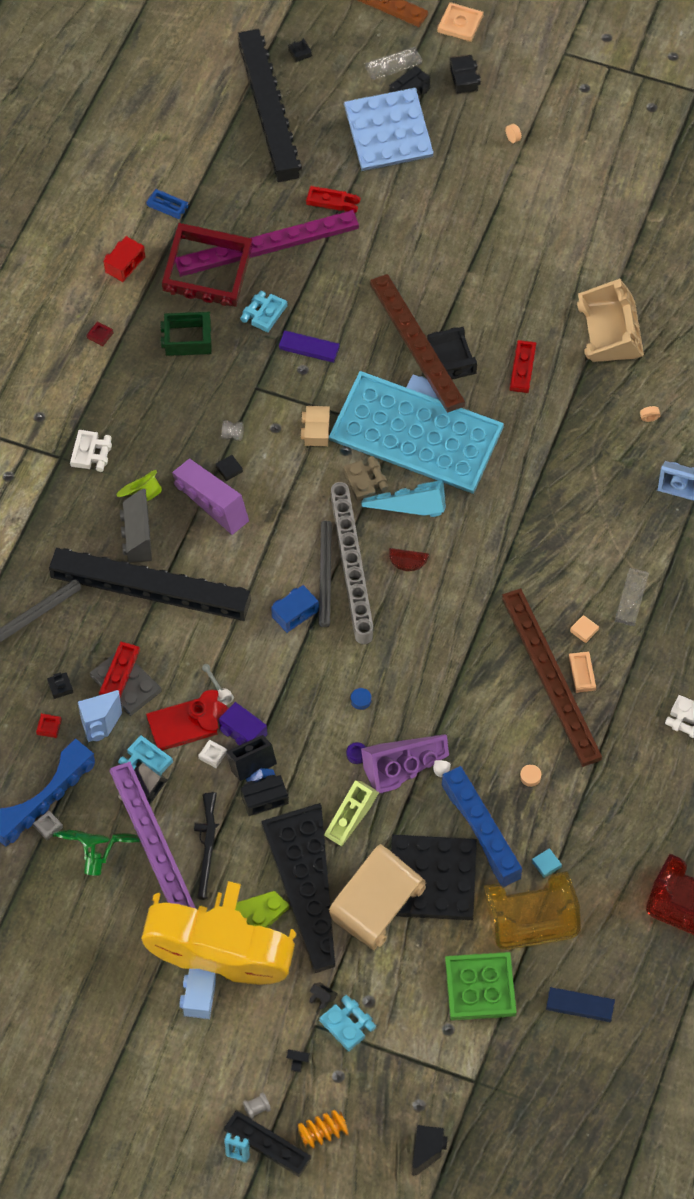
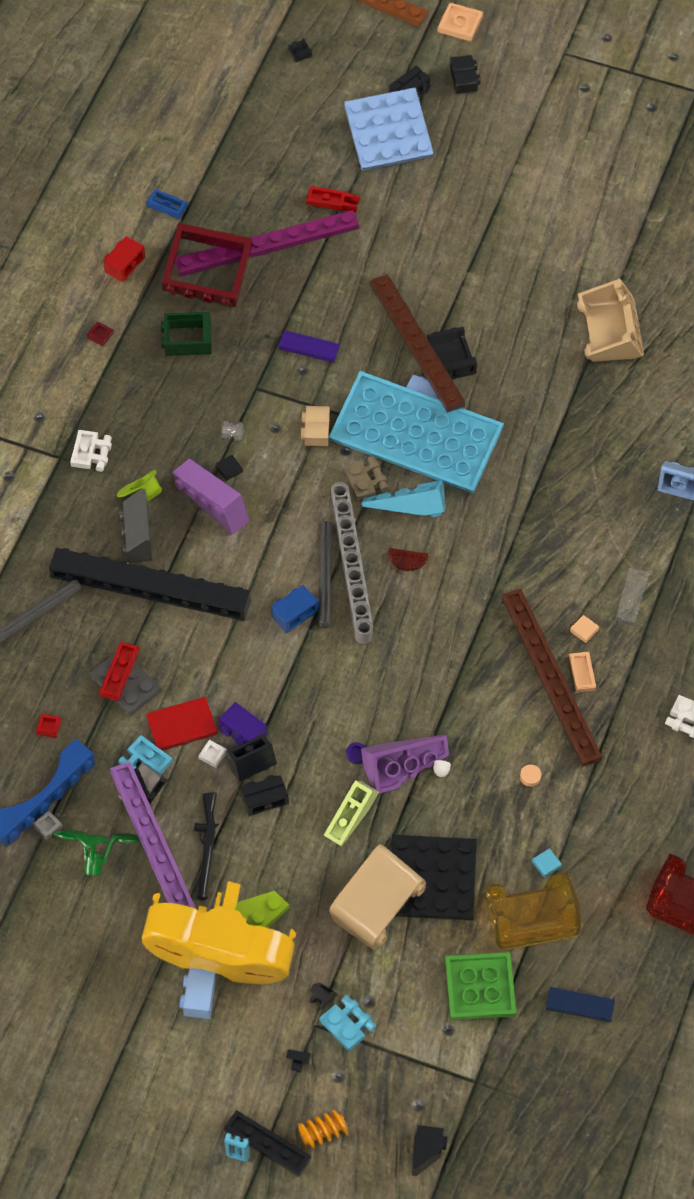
black tile [47,672,73,699] -> none
light blue slope [78,690,122,742] -> none
red plate [188,690,229,731] -> none
hinge [202,664,234,705] -> none
black brick [238,29,302,183] -> none
medium azure plate [240,290,287,332] -> none
light grey bush [242,1092,271,1119] -> none
blue tile [246,768,276,783] -> none
black wing [261,803,335,973] -> none
blue tile [351,688,371,710] -> none
clear tile [365,47,422,80] -> none
blue arch [442,766,522,888] -> none
light nougat tile [506,124,521,143] -> none
red tile [510,340,537,393] -> none
light nougat tile [640,406,660,422] -> none

